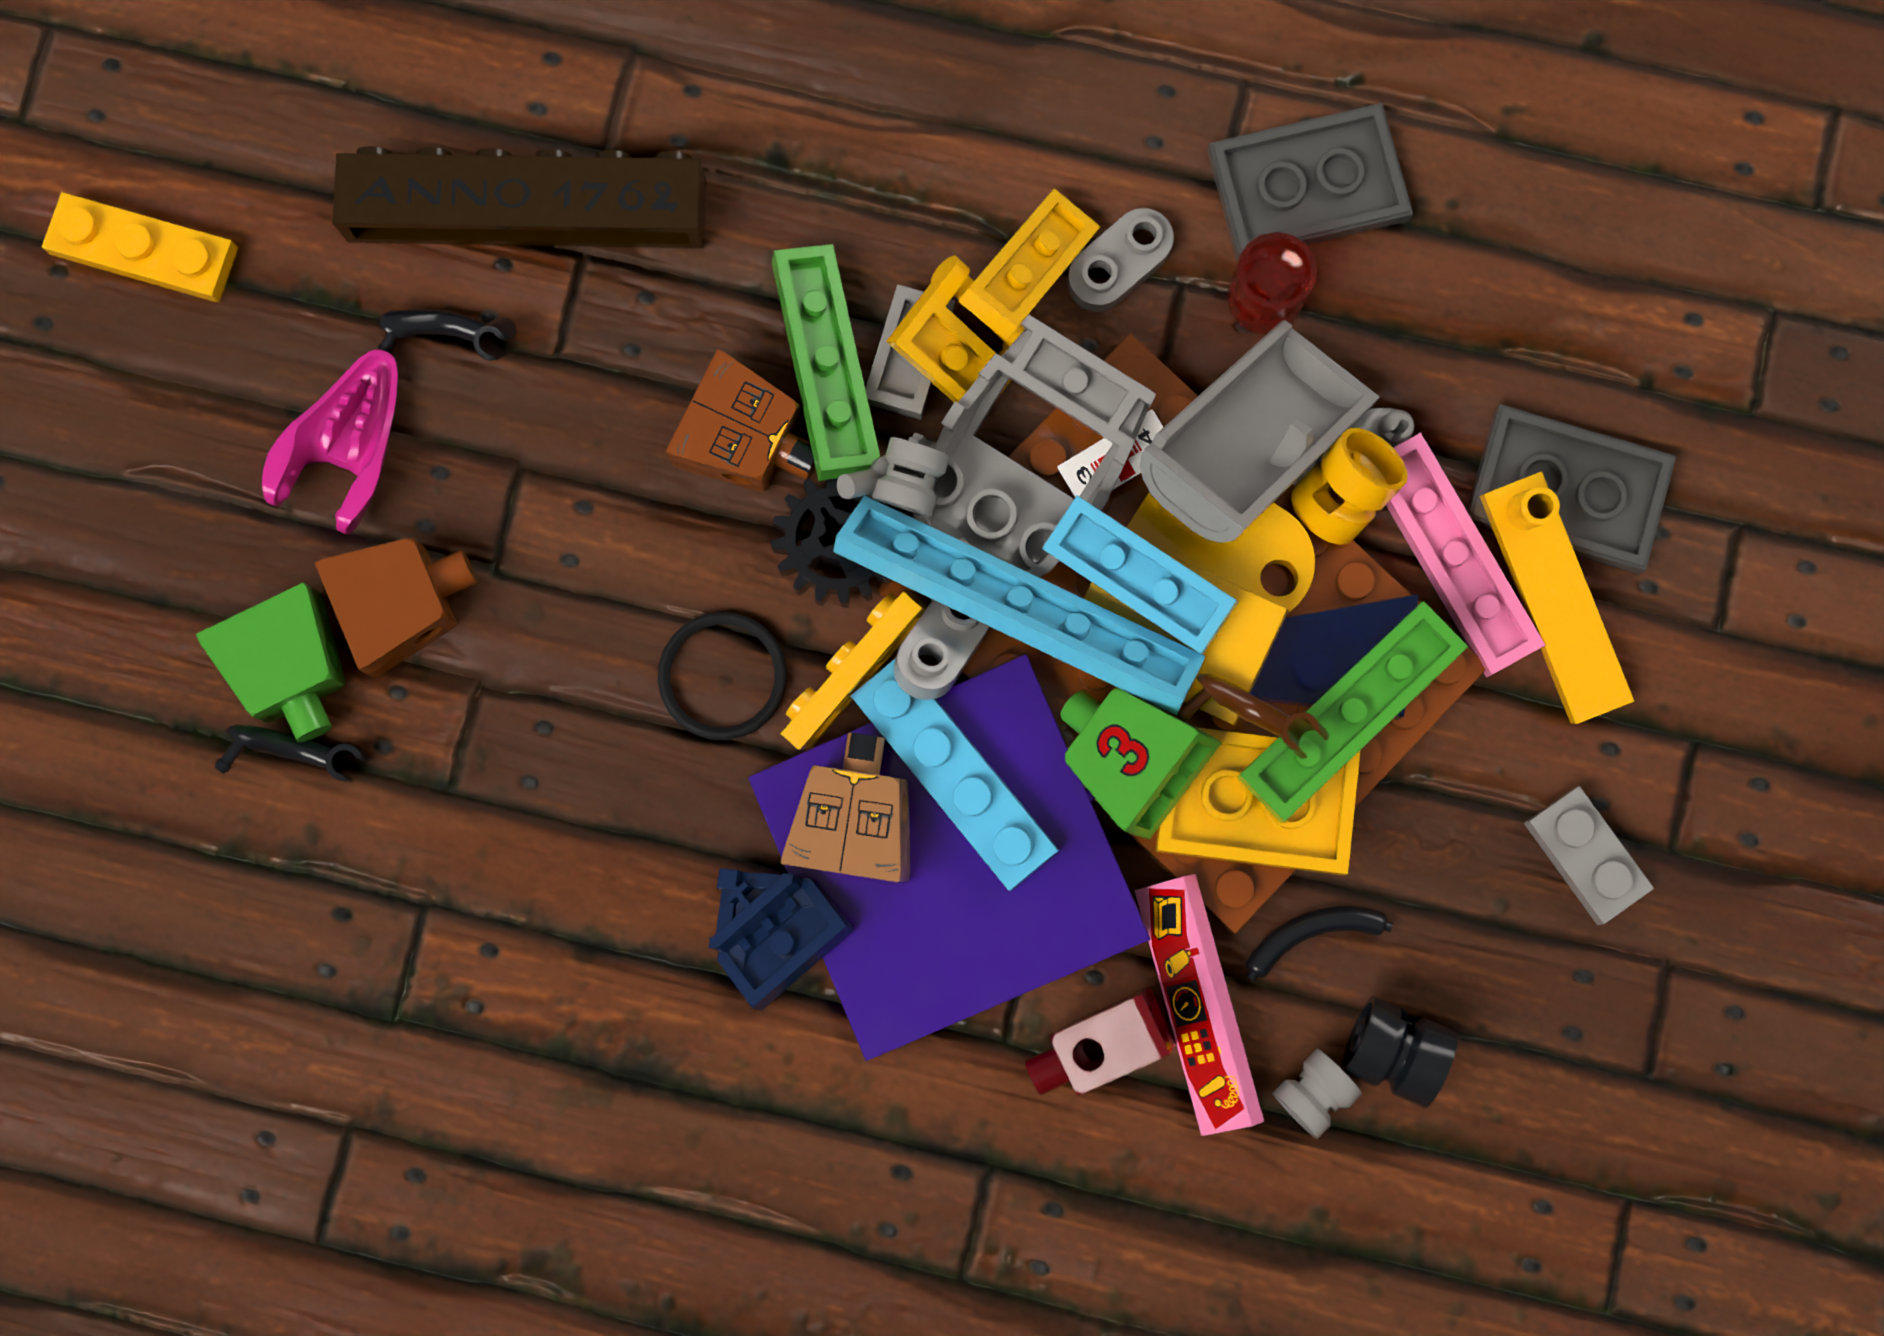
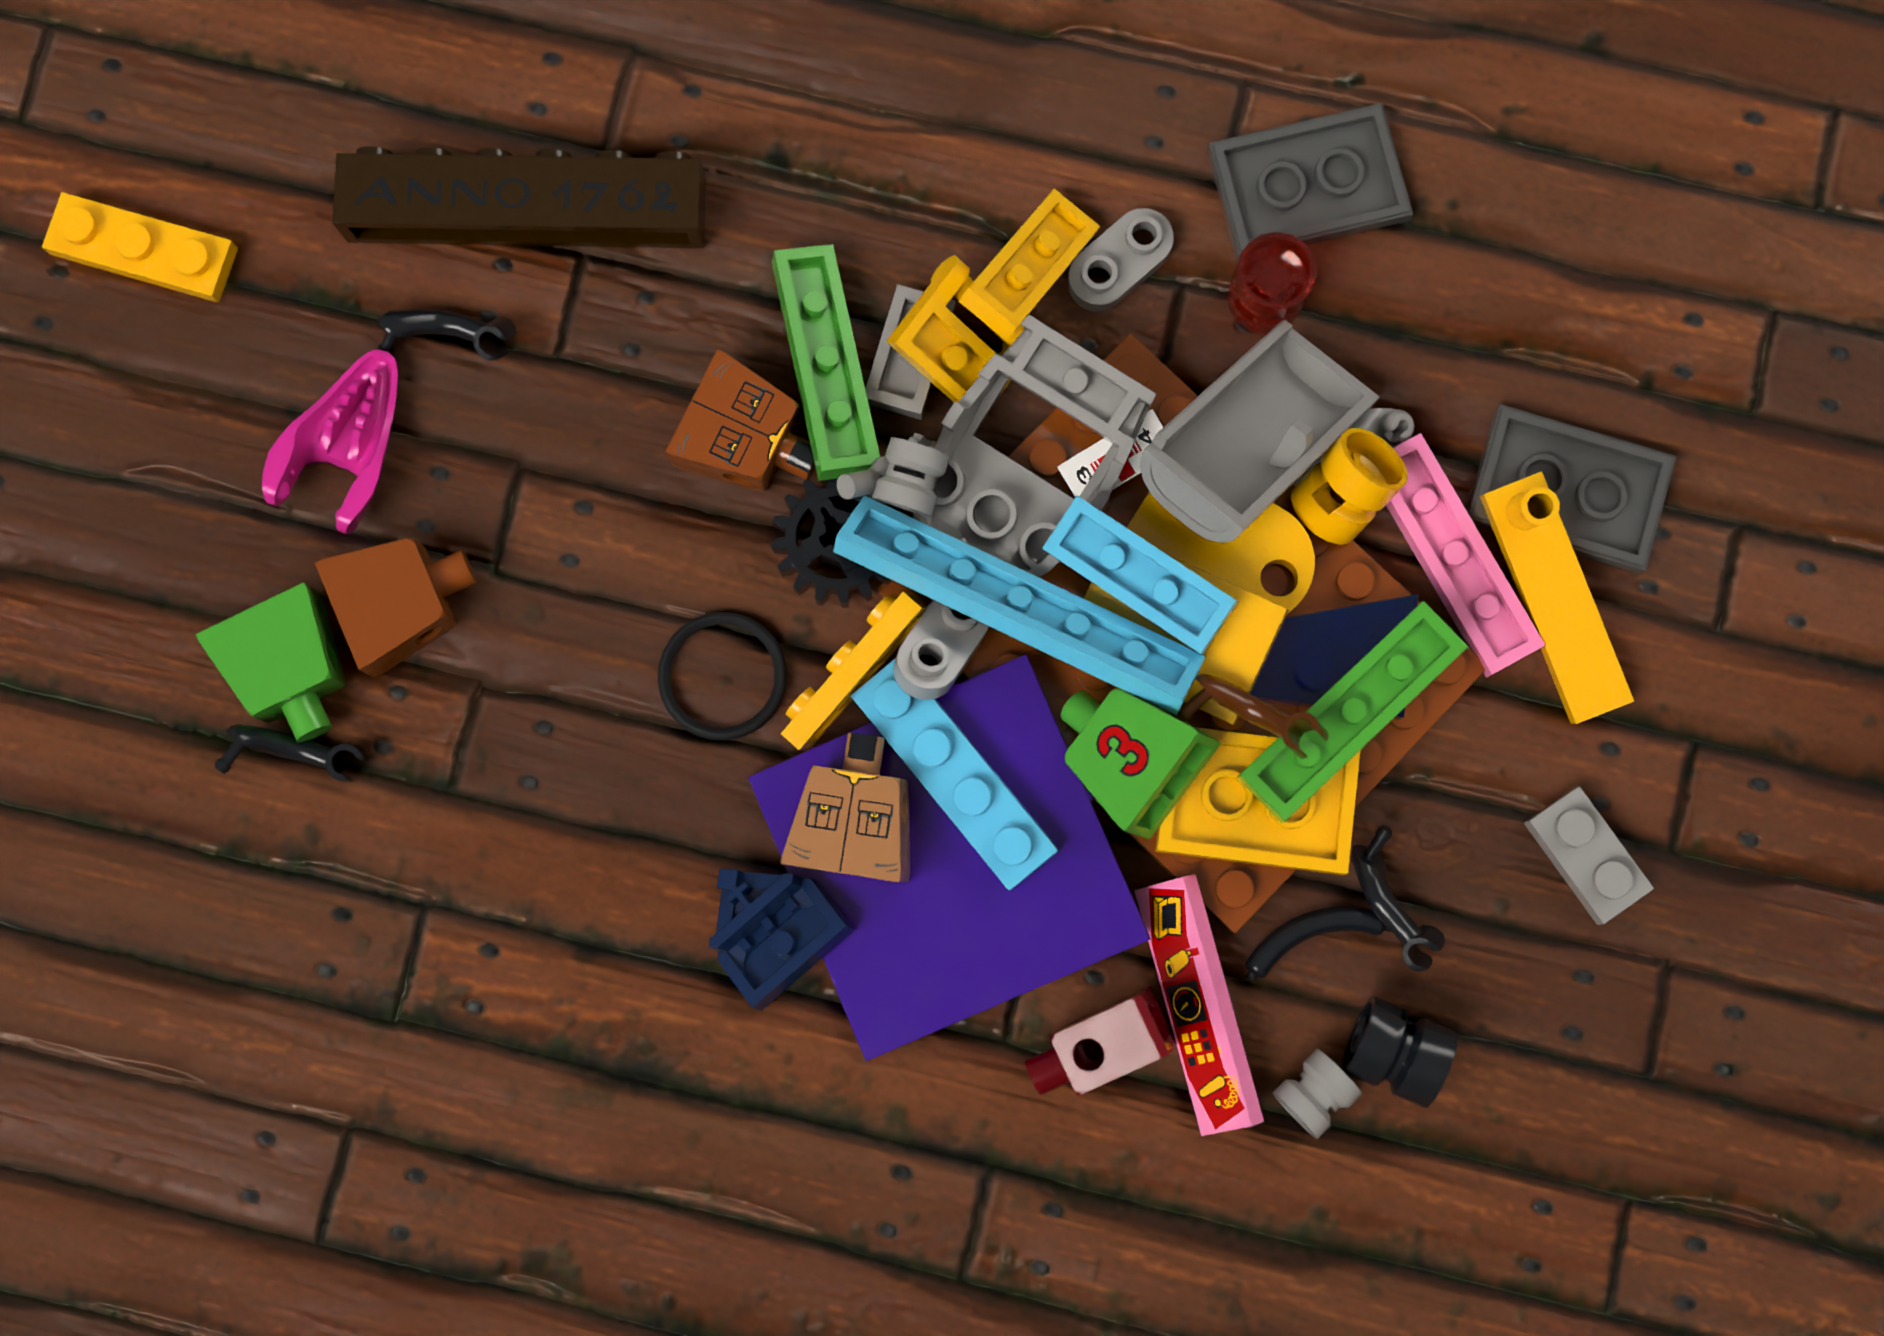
none -> black piece [1351,825,1445,972]

